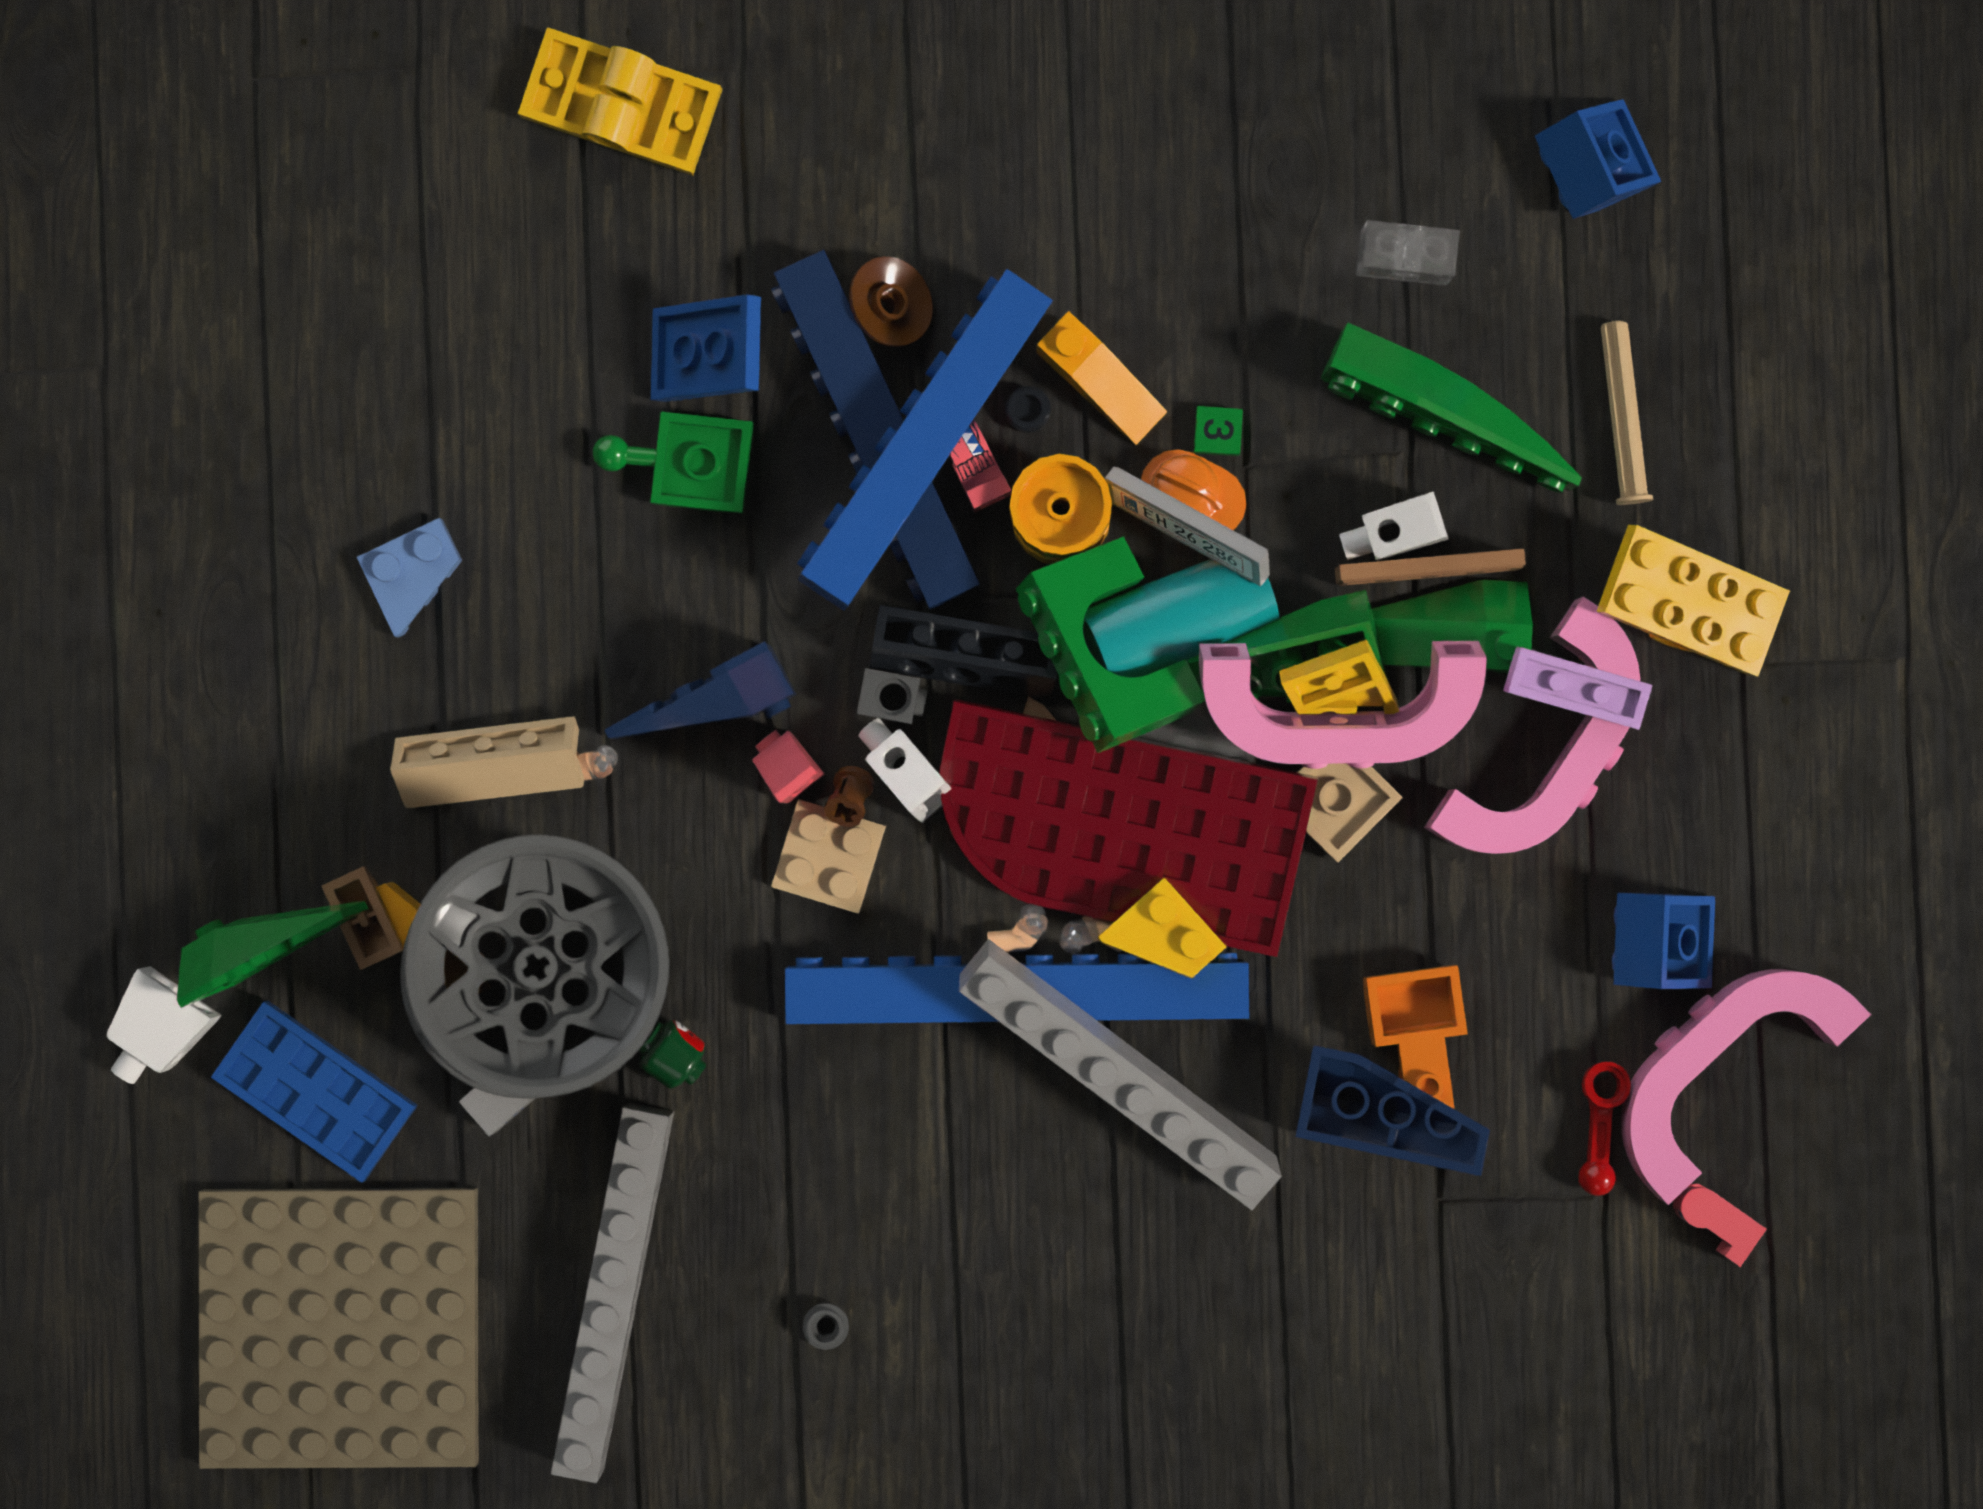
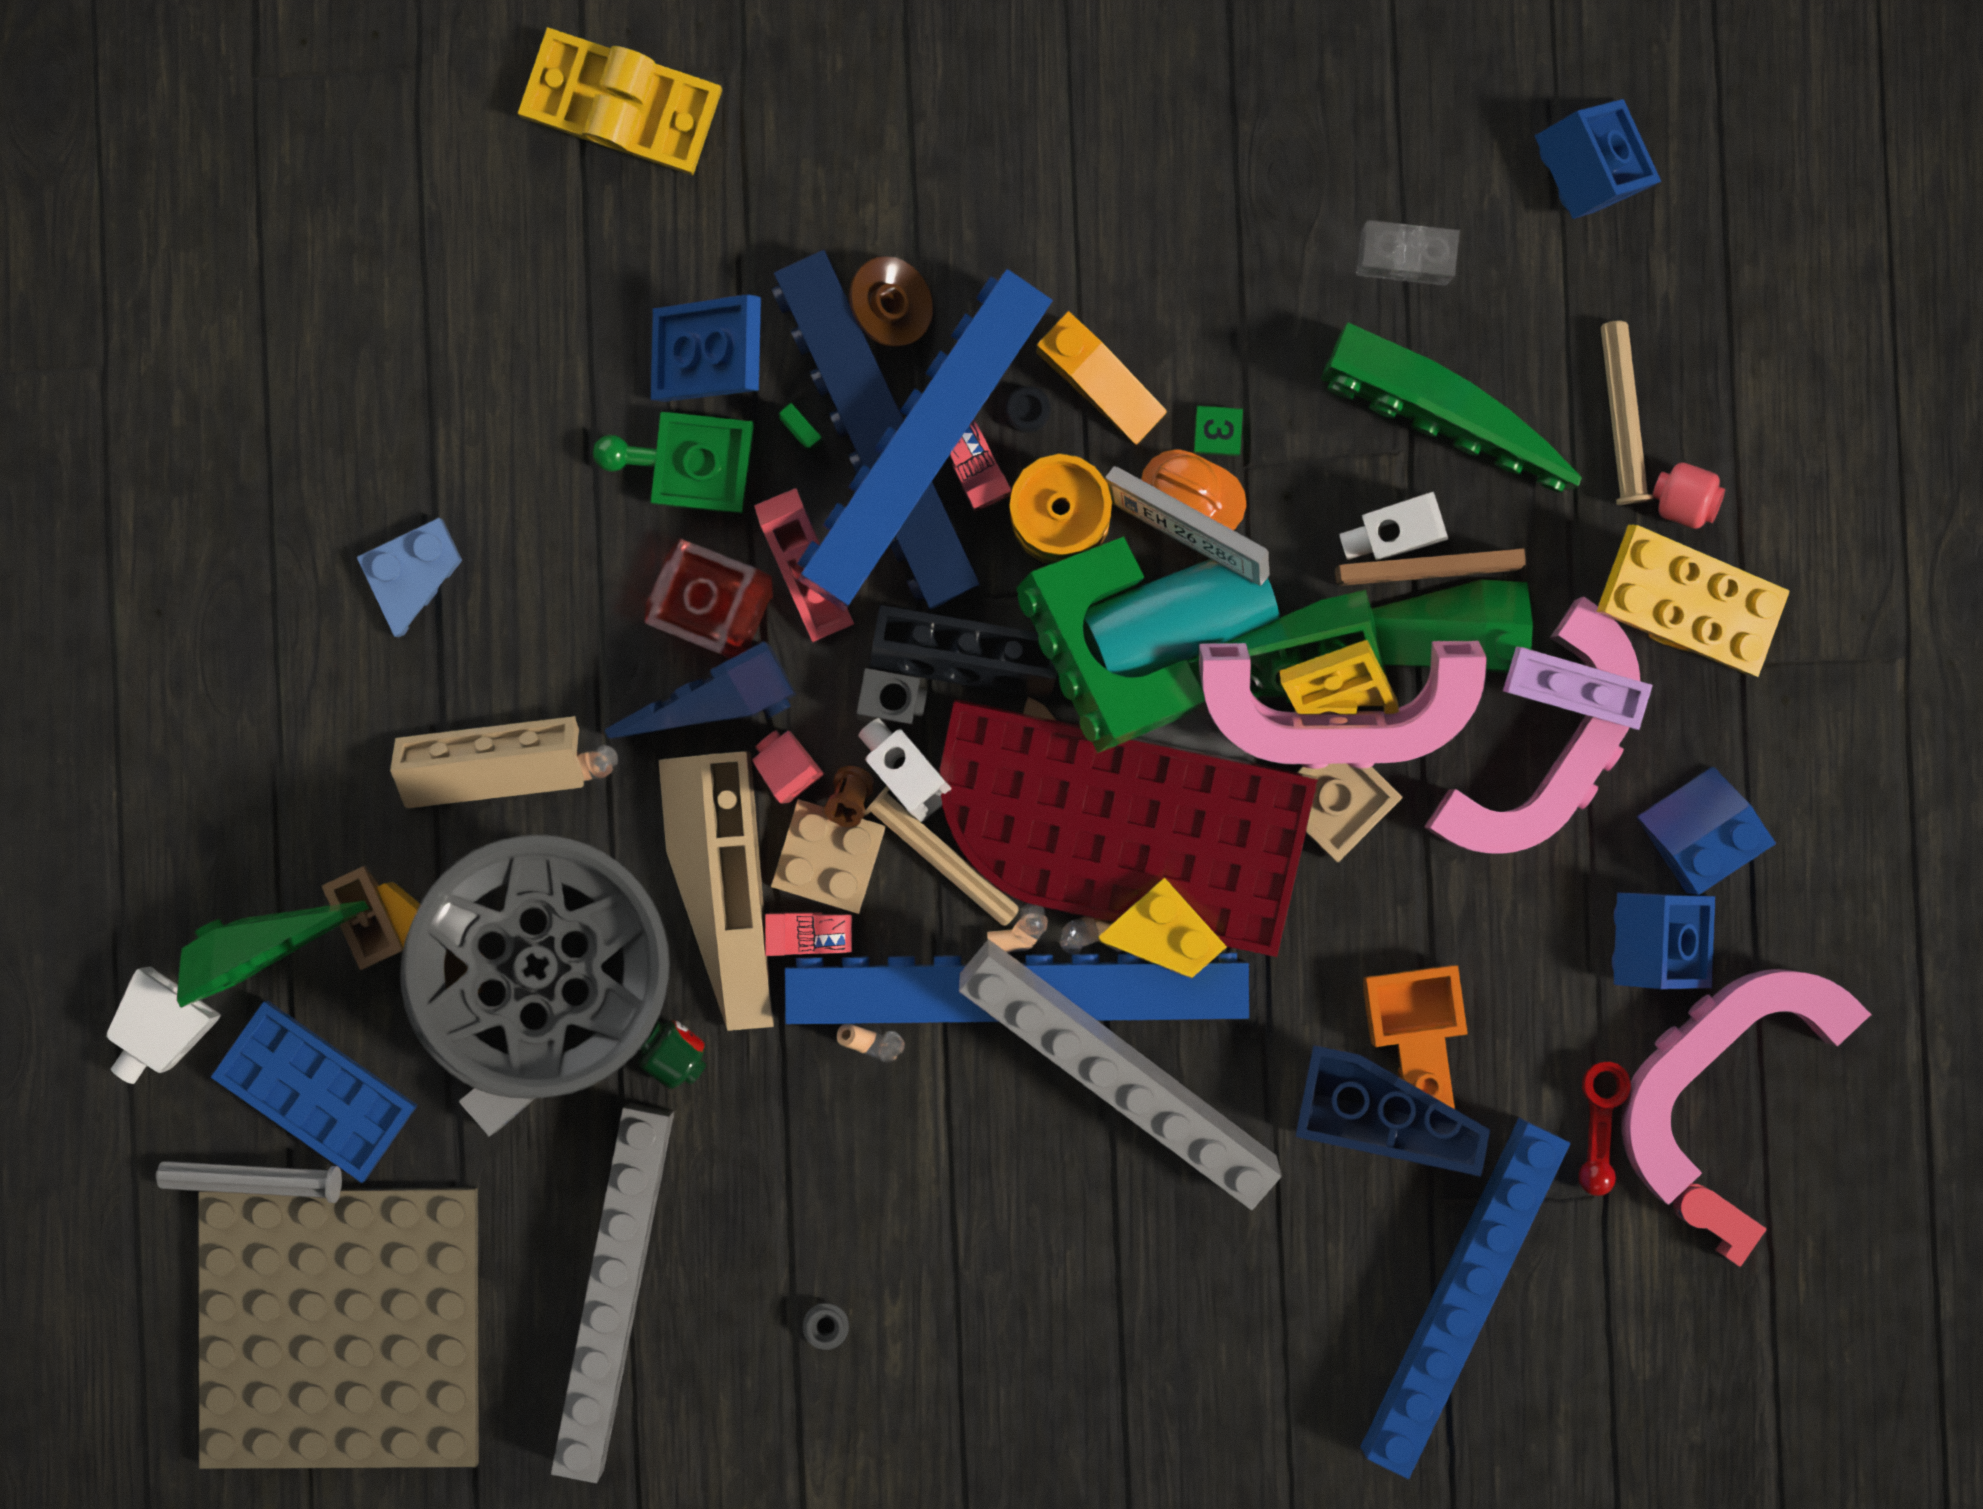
none -> light grey axle [156,1161,342,1203]
none -> clear red slope [644,538,773,659]
none -> tan wedge [659,751,774,1031]
none -> coral slope [754,488,854,642]
none -> coral leg [765,912,852,956]
none -> green tile [779,403,824,453]
none -> arm [837,1023,905,1063]
none -> tan axle [865,786,1019,926]
none -> blue brick [1360,1117,1571,1479]
none -> blue slope [1636,767,1776,895]
none -> coral head [1652,462,1726,529]

